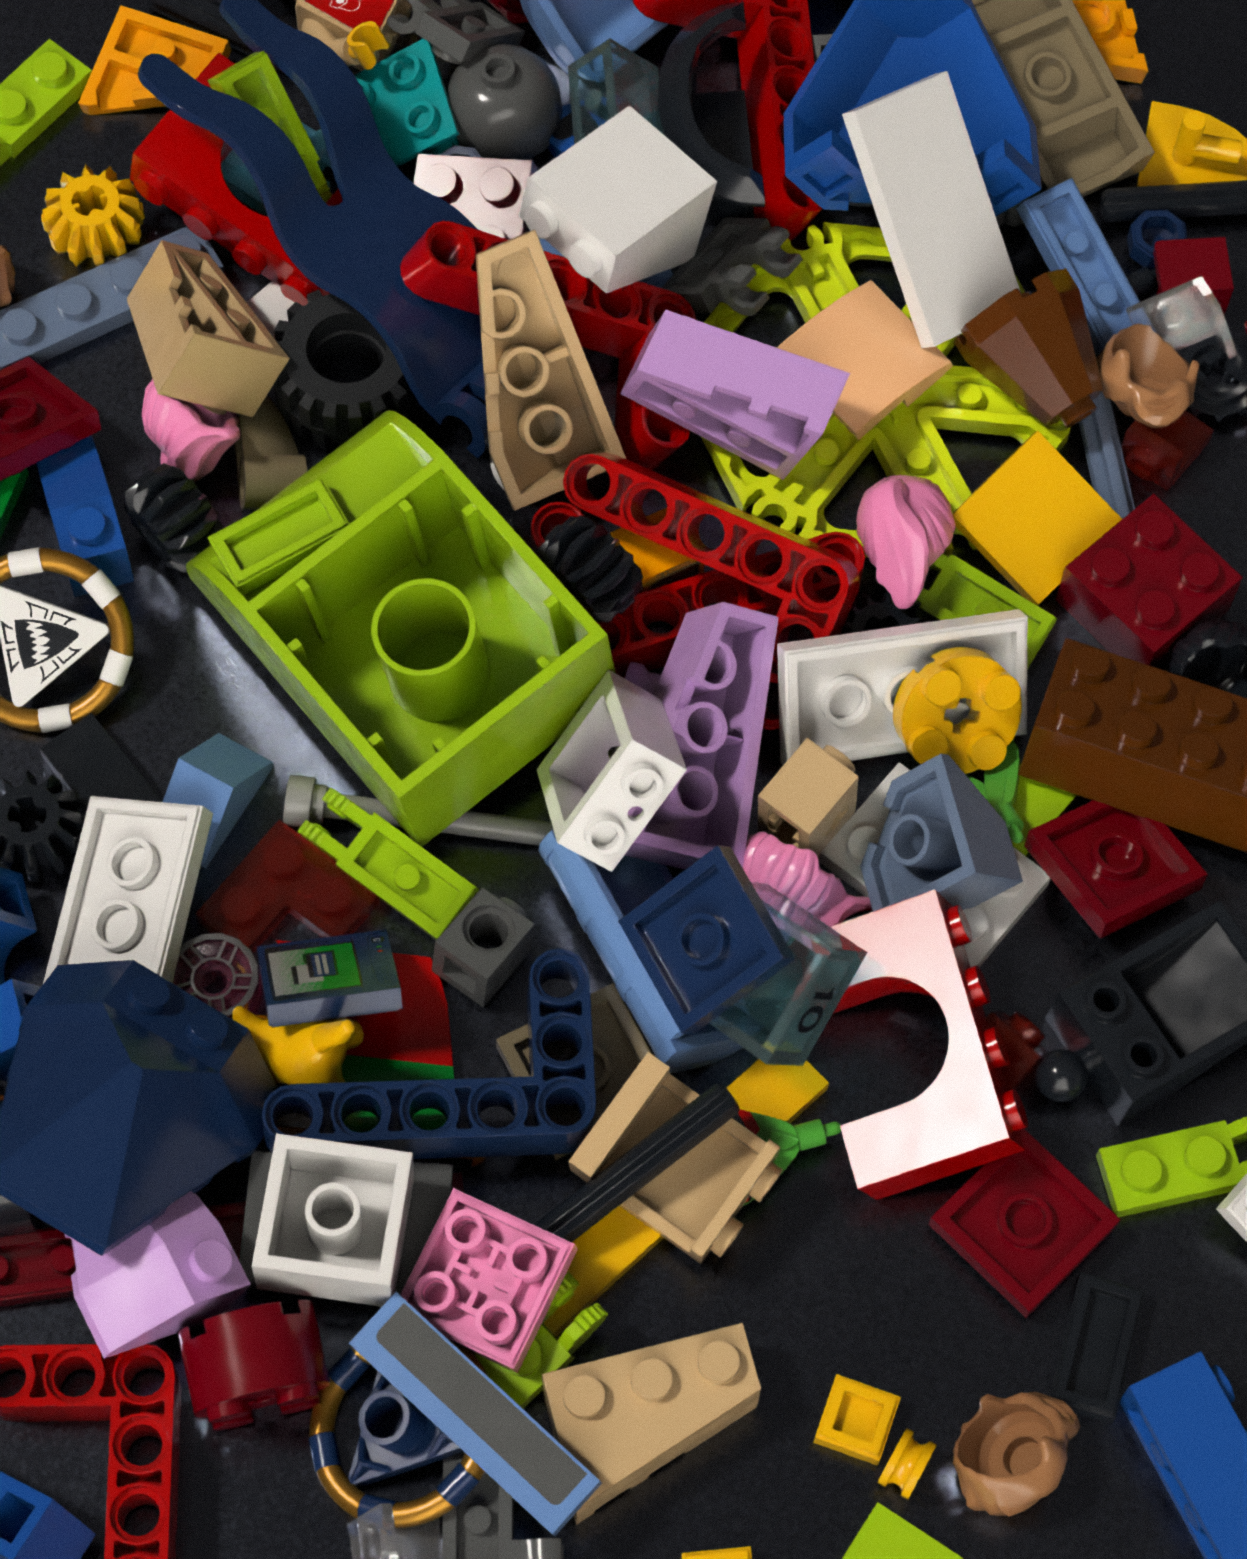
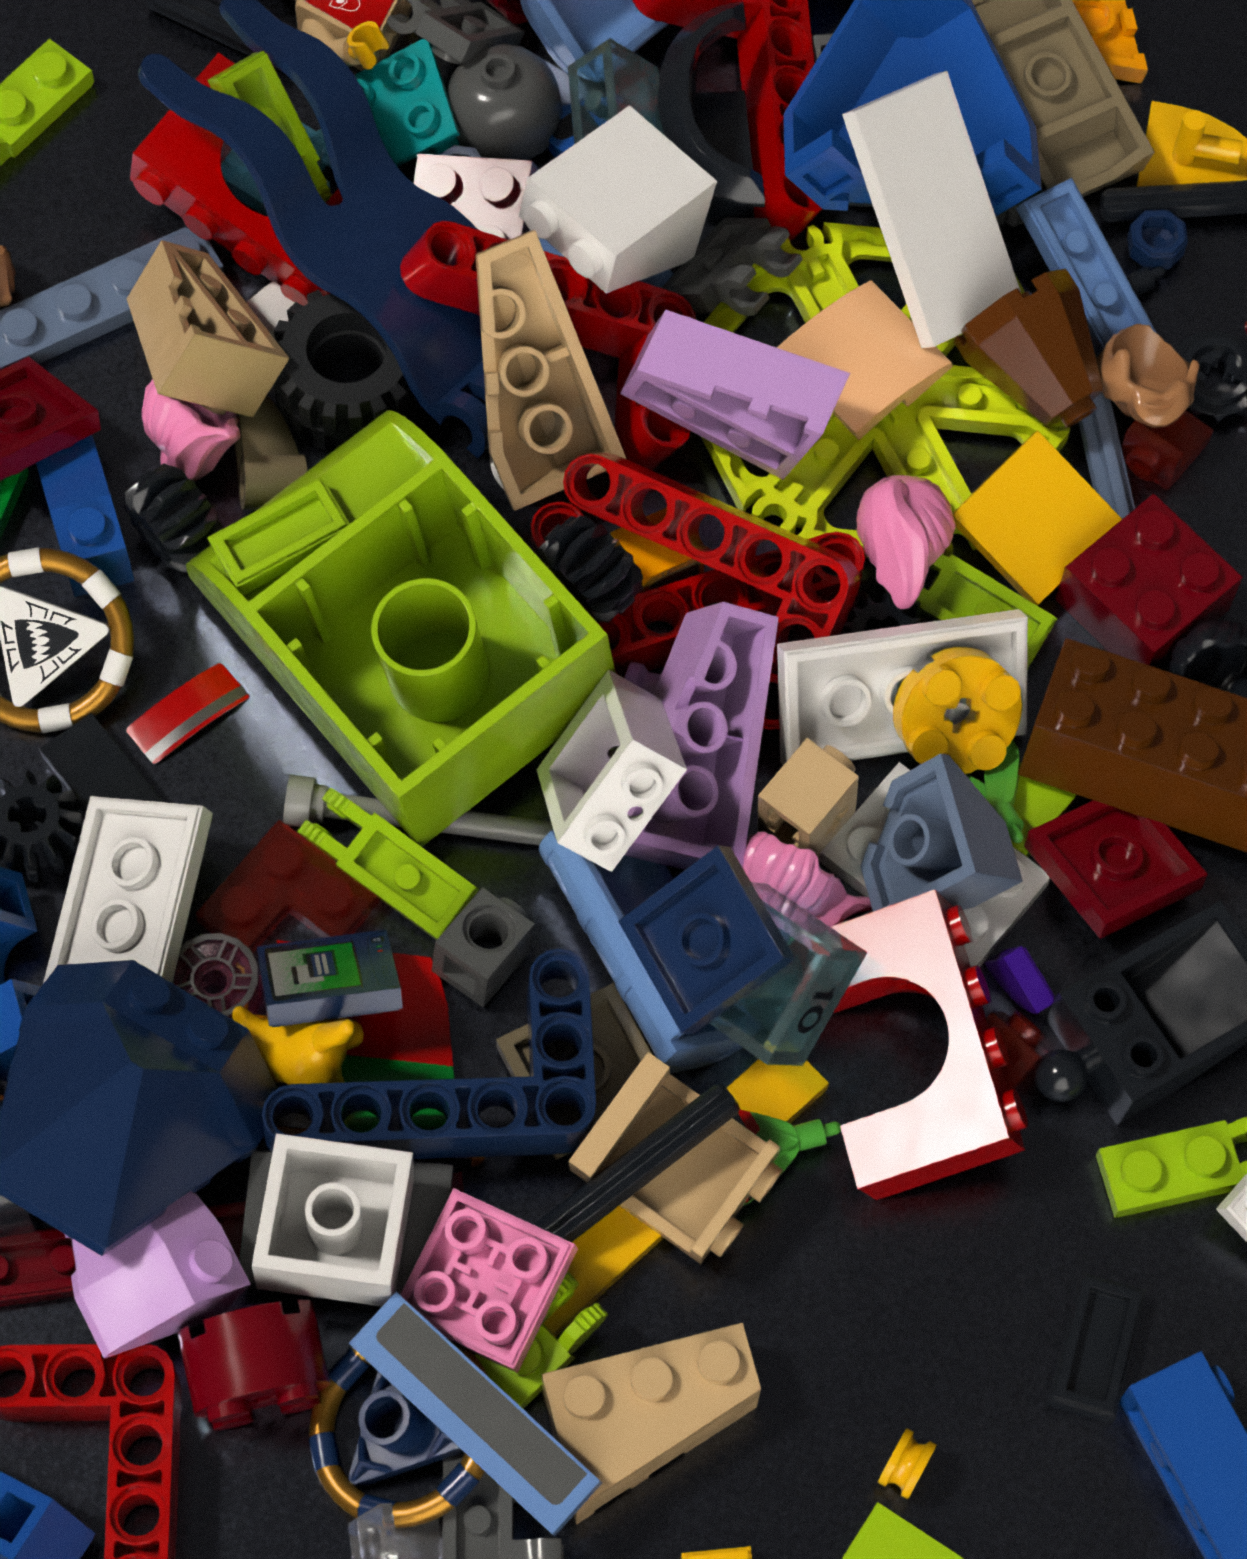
yellow gear [41,164,145,267] -> none
light orange wing [78,5,232,115] -> none
medium blue slope [162,733,274,869] -> none
yellow tile [813,1374,901,1466] -> none
dark red plate [928,1129,1121,1318] -> none
medium nougat hair [953,1391,1080,1517] -> none
clear bracket [1126,276,1238,359] -> none
dark red panel [1152,237,1234,323] -> none
none -> red sticker [126,663,249,764]
none -> dark purple tile [984,946,1055,1014]

